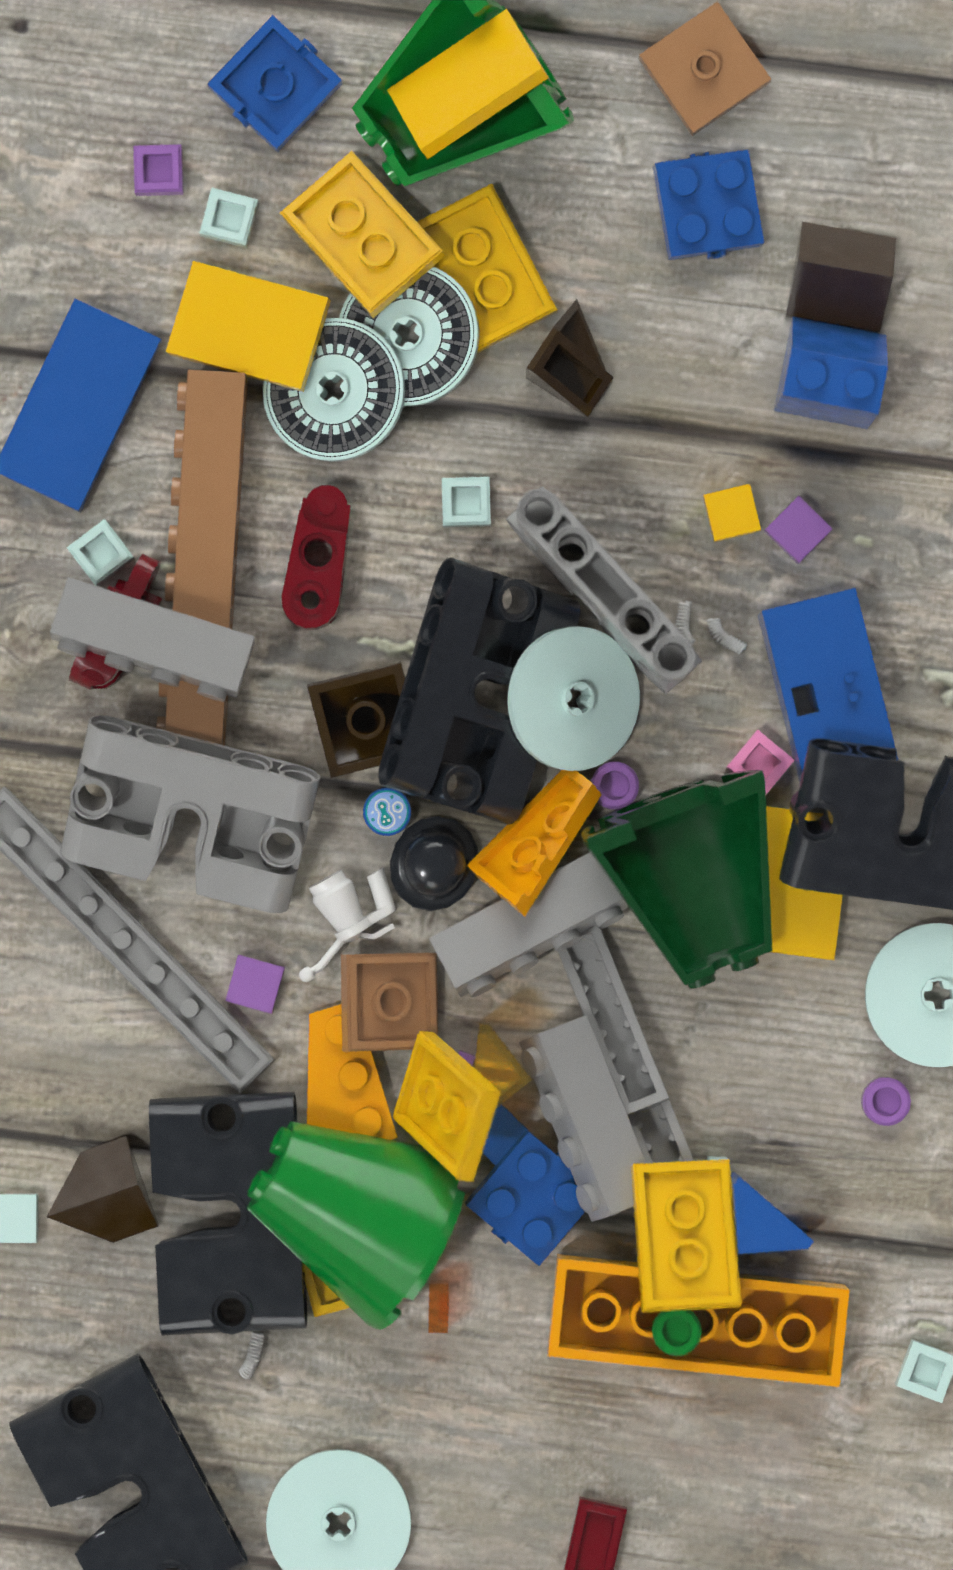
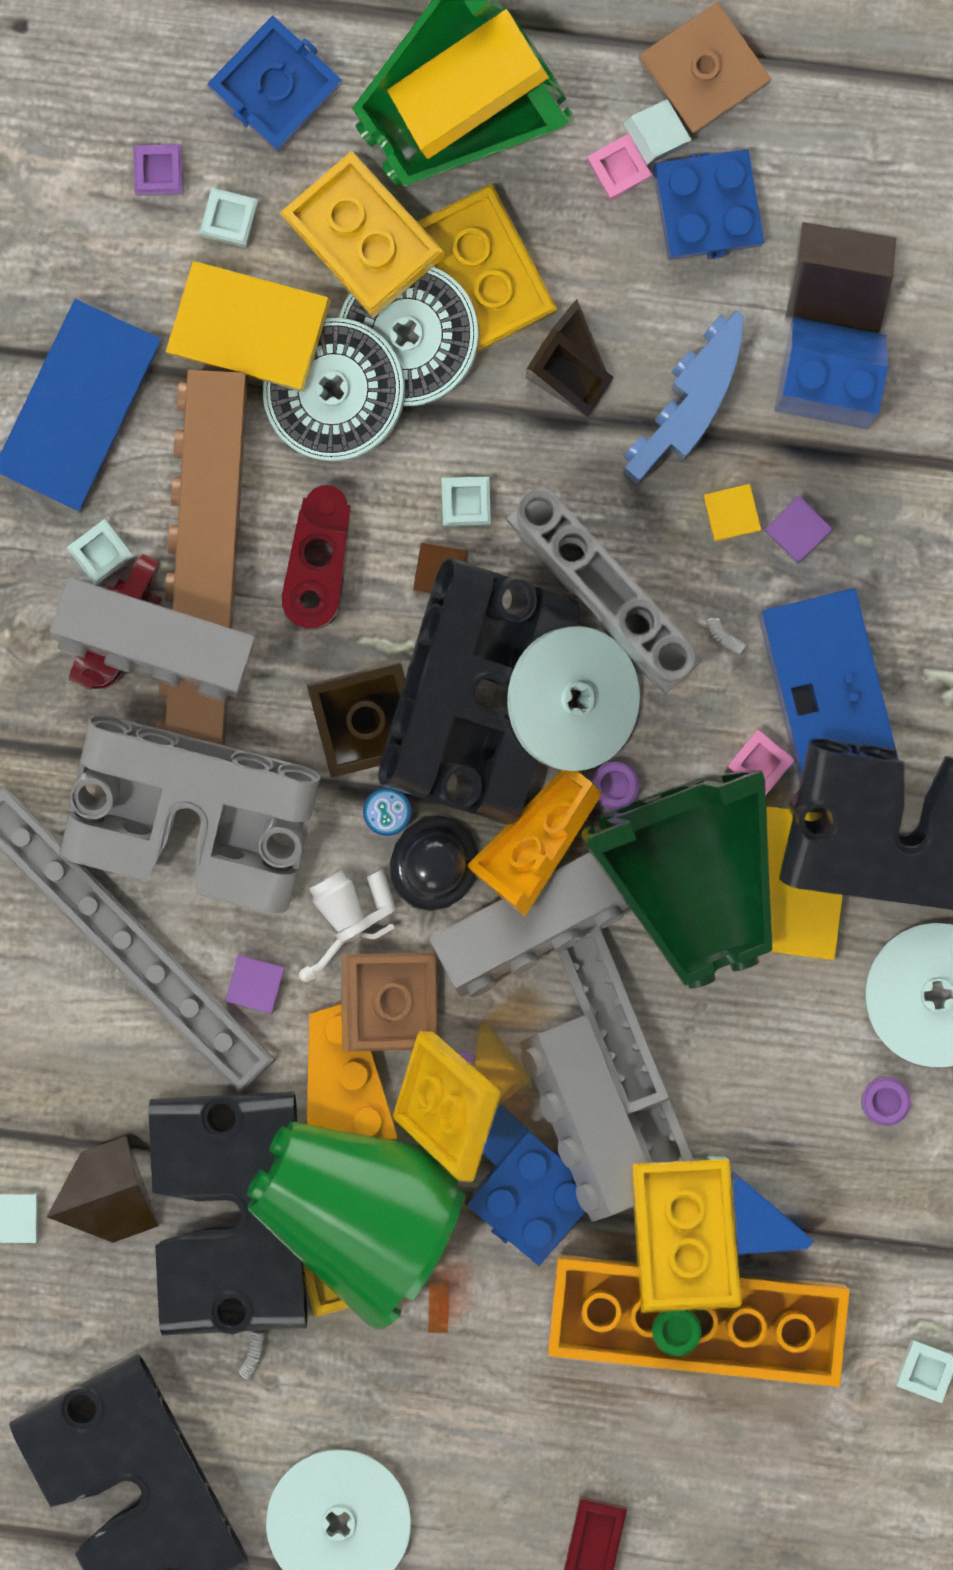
white leg [676,601,695,645] -> none
none -> reddish brown tile [413,543,468,594]
none -> bright pink tile [587,134,652,201]
none -> light aqua tile [623,99,691,165]
none -> medium blue slope [623,310,744,485]

